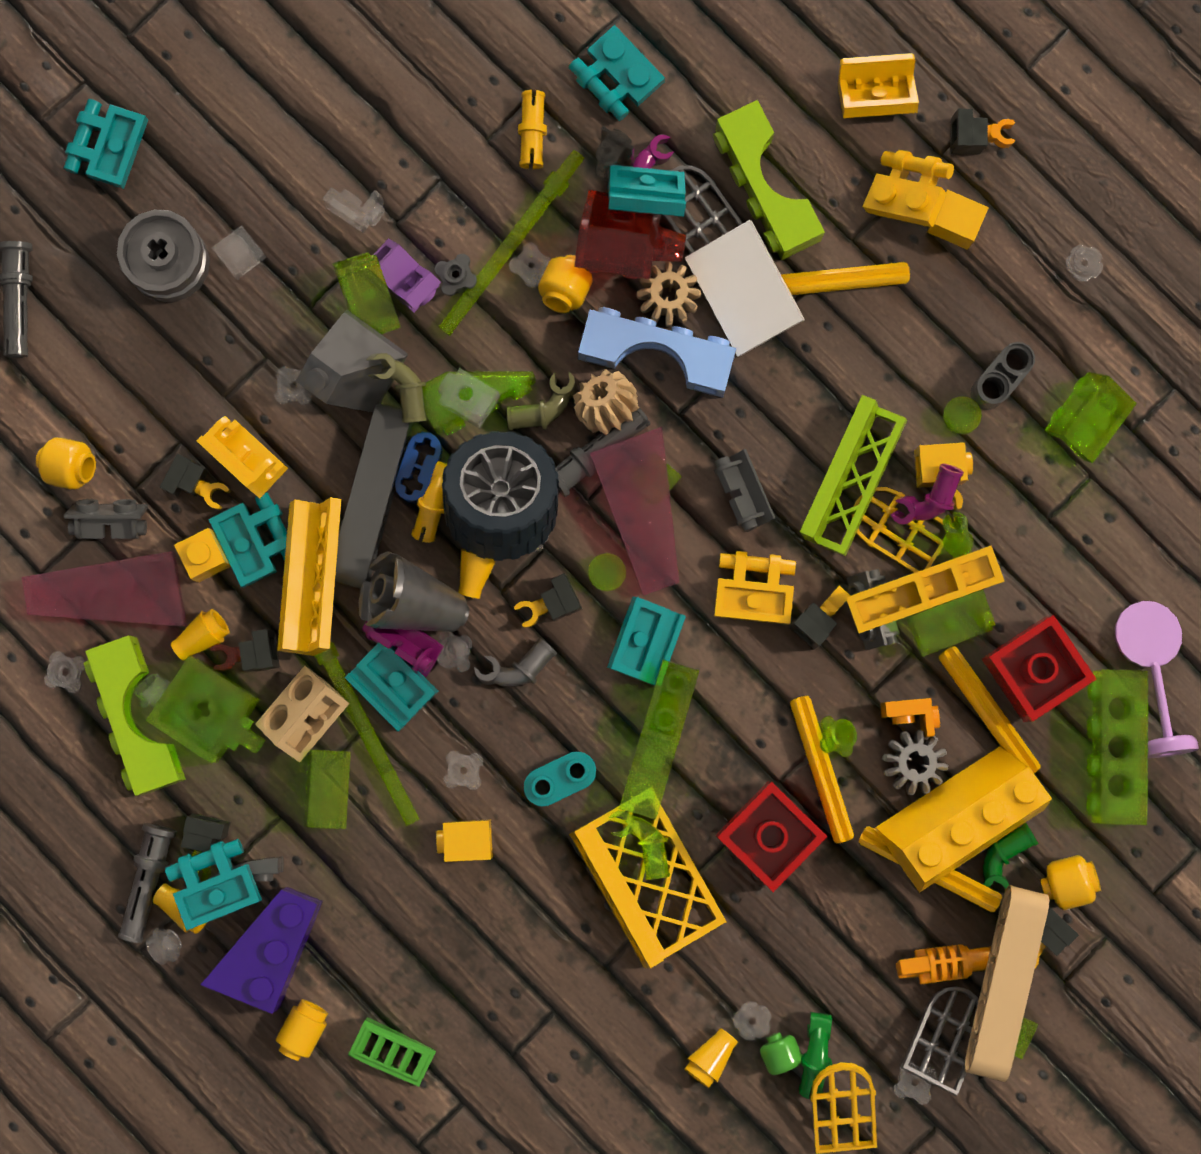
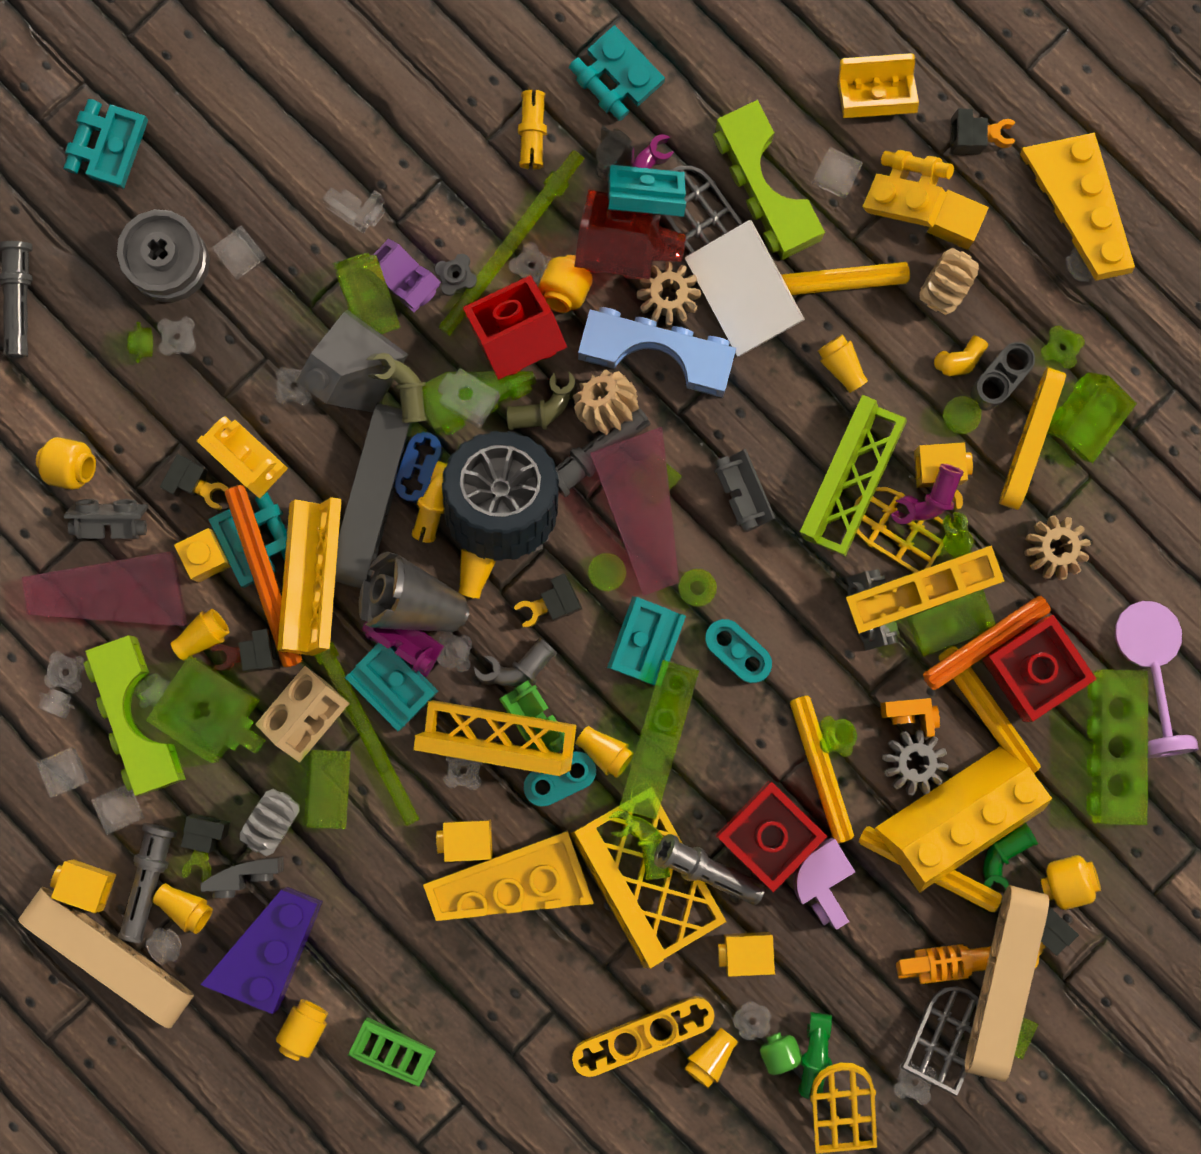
teal plate [165,839,262,931] -> none
yellow plate [714,551,796,625] -> none
pearl dark grey piece [789,586,851,650] -> none
none -> tan beam [18,887,194,1028]
none -> clear plate [36,747,89,798]
none -> clear plate [37,688,75,719]
none -> yellow brick [50,859,116,913]
none -> clear plate [91,785,144,835]
none -> clear neon green plate [127,322,153,363]
none -> clear plate [157,317,197,356]
none -> orange axle [225,485,302,667]
none -> light grey gear [240,789,300,856]
none -> yellow fence [414,700,576,776]
none -> yellow wing [423,831,594,921]
none -> red brick [463,275,567,380]
none -> bright green hinge [499,681,565,752]
none -> yellow beam [572,996,714,1077]
none -> yellow cone [575,726,634,778]
none -> flat silver pin [654,834,765,906]
none -> clear neon green plate [679,569,717,607]
none -> teal plate [705,619,772,683]
none -> yellow brick [718,932,775,977]
none -> lavender brick [793,837,855,930]
none -> clear plate [812,147,863,199]
none -> yellow cone [818,334,868,393]
none -> tan gear [920,248,979,315]
none -> orange axle [923,596,1051,690]
none -> yellow arm [934,335,989,376]
none -> yellow beam [999,367,1066,510]
none -> yellow wing [1020,133,1135,281]
none -> tan gear [1024,516,1091,580]
none -> clear neon green plate [1041,325,1085,369]

